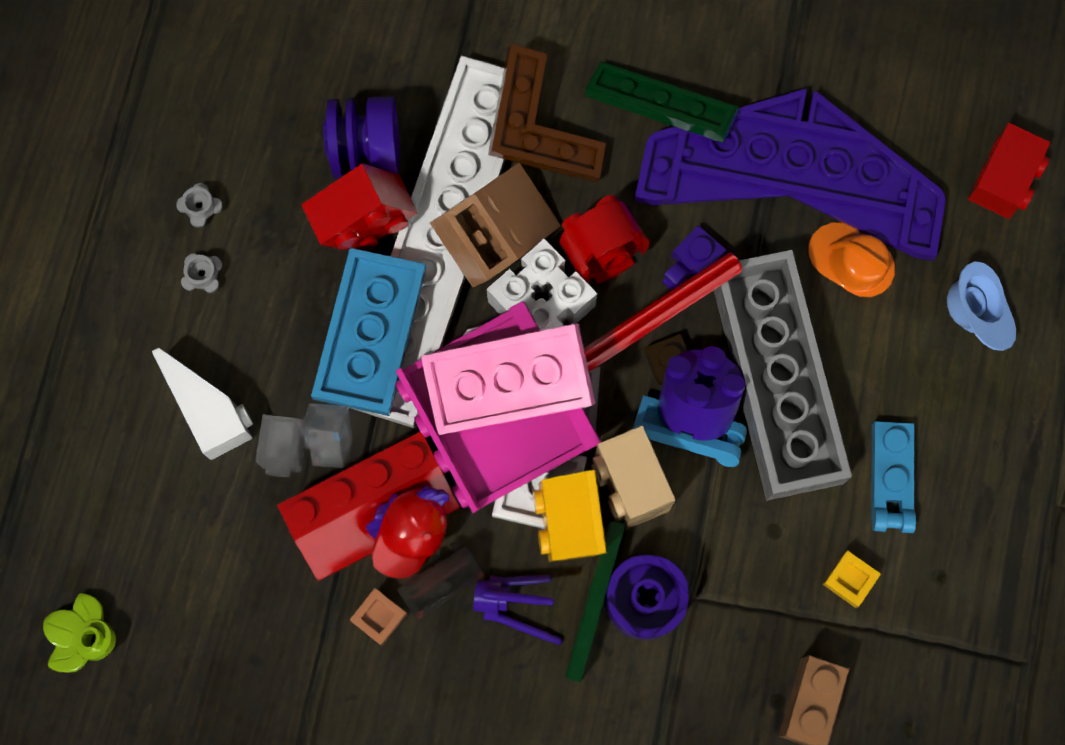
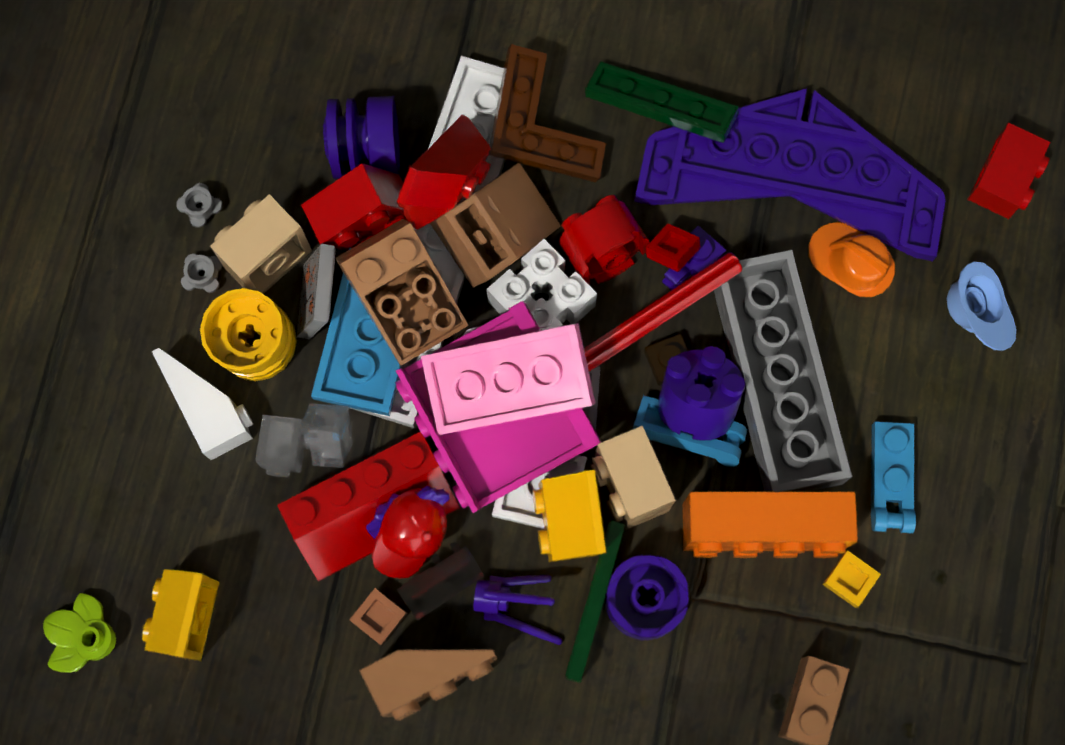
none -> yellow slope [142,569,219,661]
none -> yellow wheel [200,288,297,381]
none -> tan brick [210,194,312,294]
none -> light grey tile [297,244,336,339]
none -> medium nougat slope [335,219,469,366]
none -> medium nougat slope [360,650,498,721]
none -> red wedge [397,114,491,230]
none -> red plate [646,223,701,272]
none -> orange brick [682,492,858,558]

